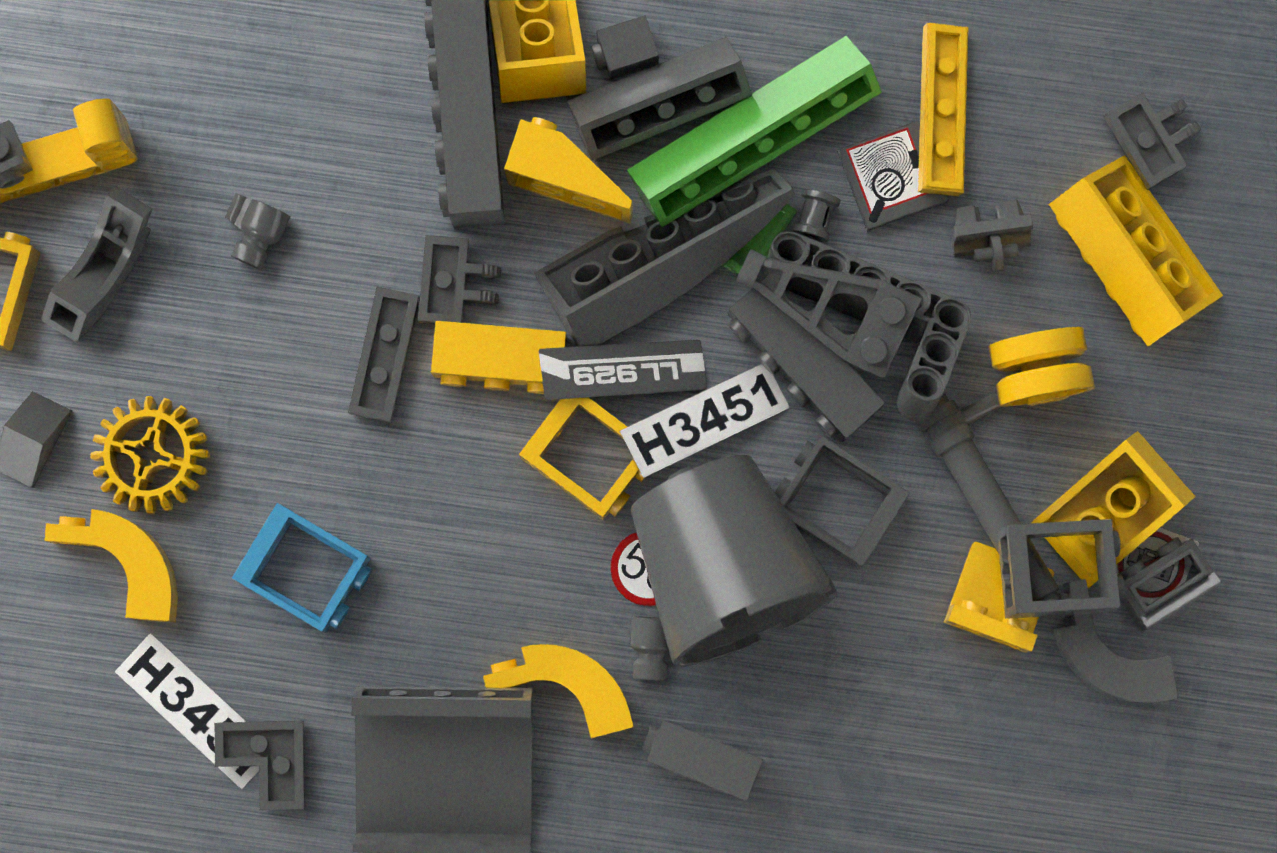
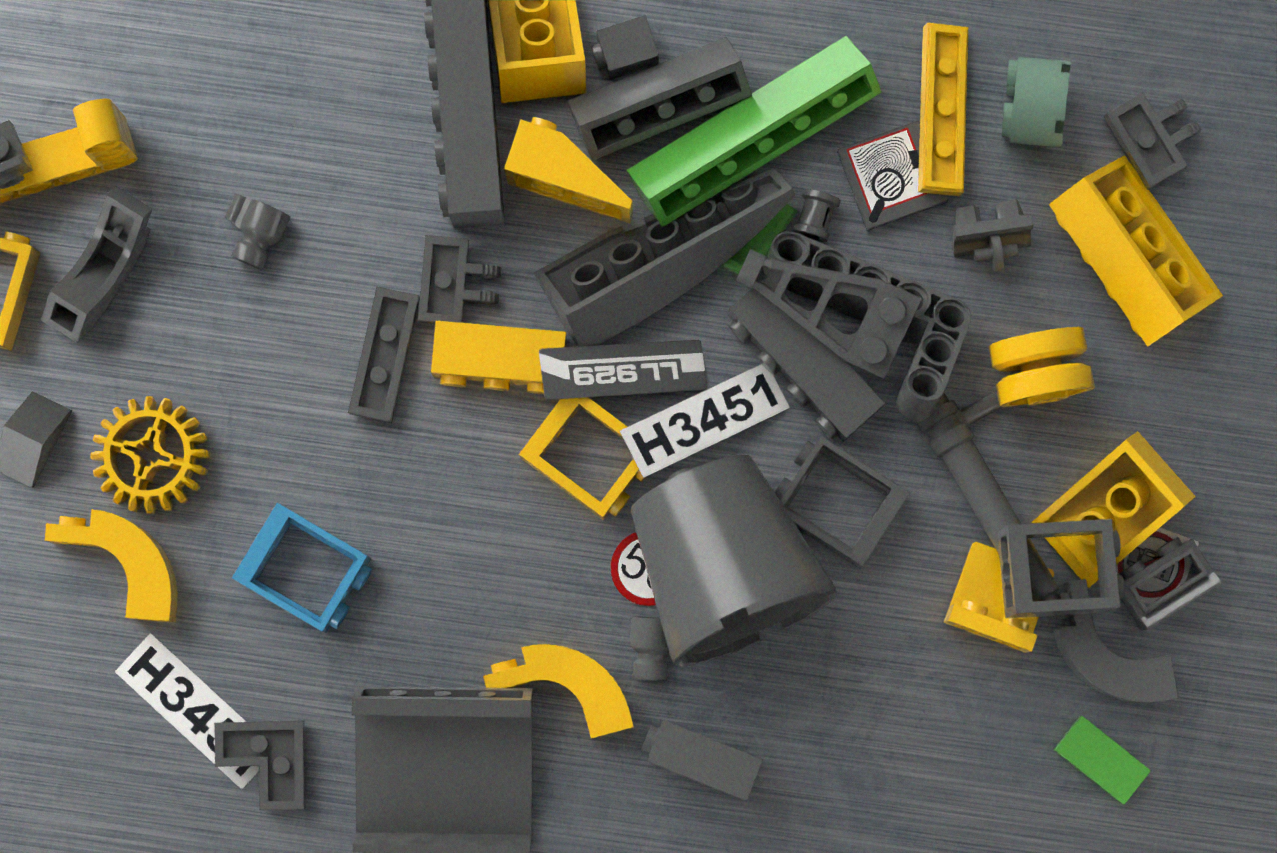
none -> sand green brick [1002,56,1071,148]
none -> bright green tile [1053,715,1151,805]

